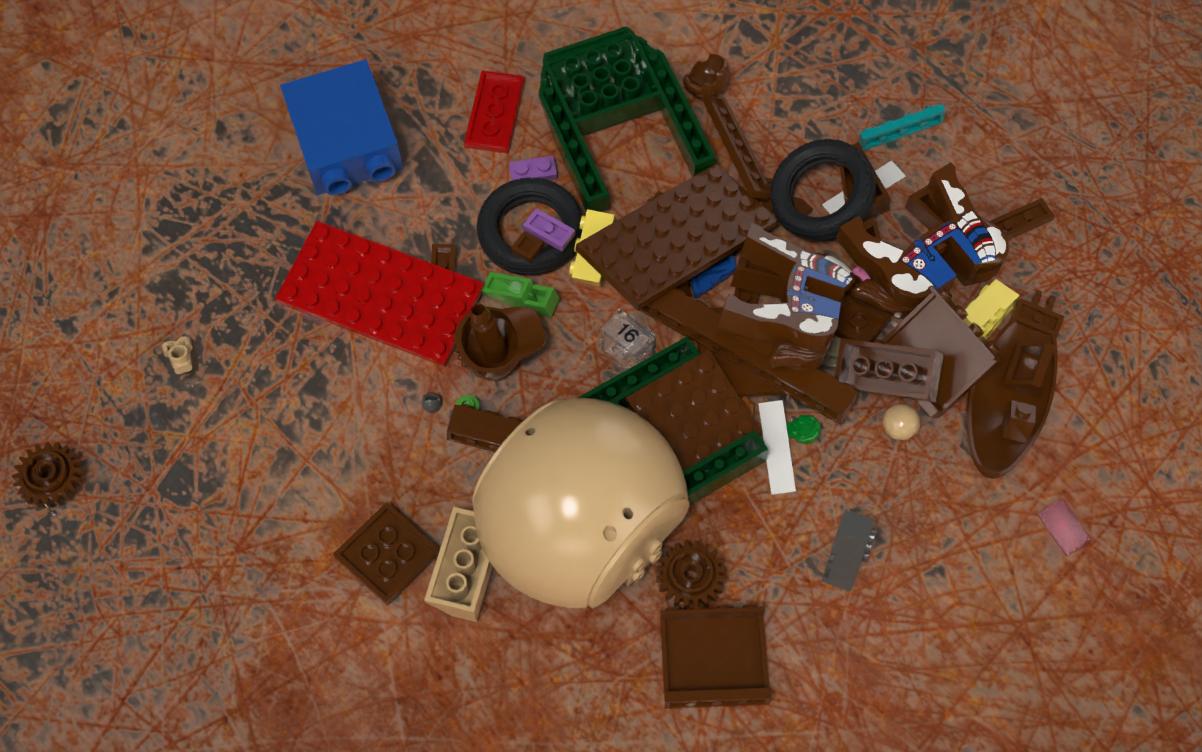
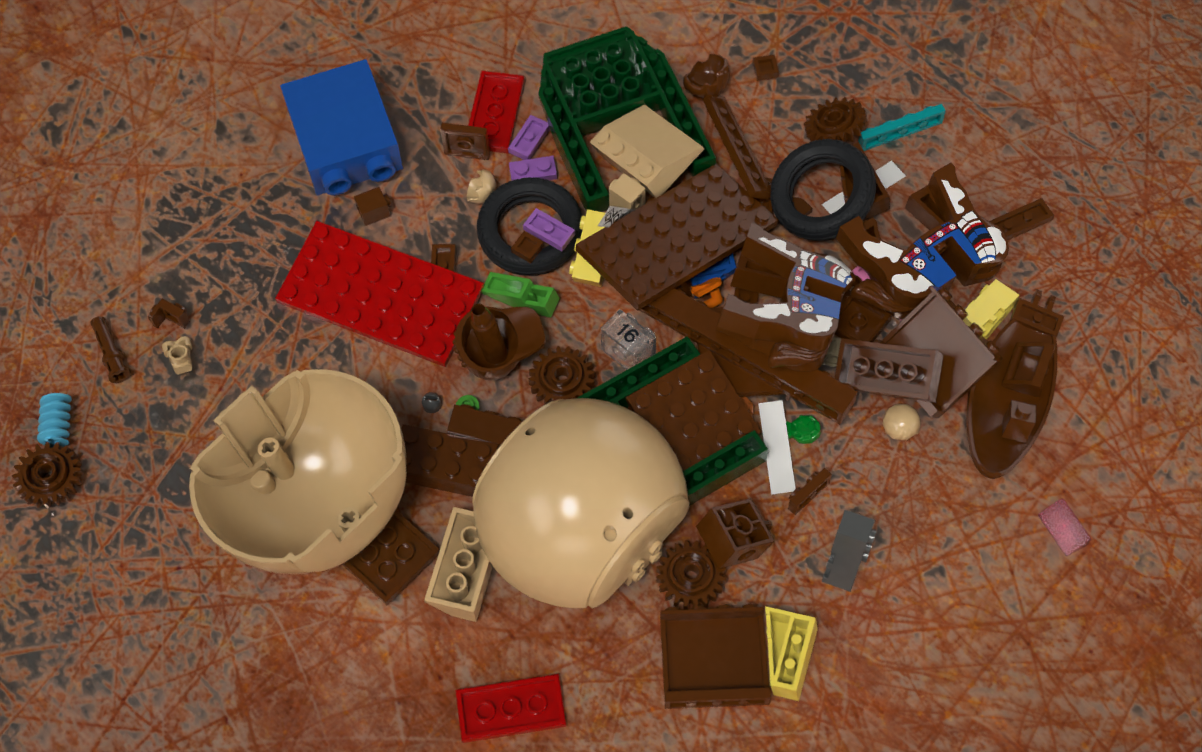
none -> medium azure piece [37,393,72,448]
none -> reddish brown pin [90,316,130,383]
none -> reddish brown bracket [148,298,190,329]
none -> tan windscreen [189,369,406,574]
none -> reddish brown brick [354,187,392,226]
none -> reddish brown brick [401,424,499,497]
none -> reddish brown plate [440,122,490,160]
none -> red tile [455,674,566,743]
none -> tan hair [467,169,496,204]
none -> medium lavender plate [508,115,550,160]
none -> reddish brown gear [528,346,595,405]
none -> tan slope [590,105,704,198]
none -> white sticker [598,206,635,227]
none -> tan brick [609,173,646,210]
none -> orange piece [691,277,723,308]
none -> reddish brown piece [696,498,774,569]
none -> reddish brown plate [752,54,779,81]
none -> light yellow wedge [765,606,818,701]
none -> reddish brown plate [788,468,832,515]
none -> reddish brown gear [804,97,868,142]

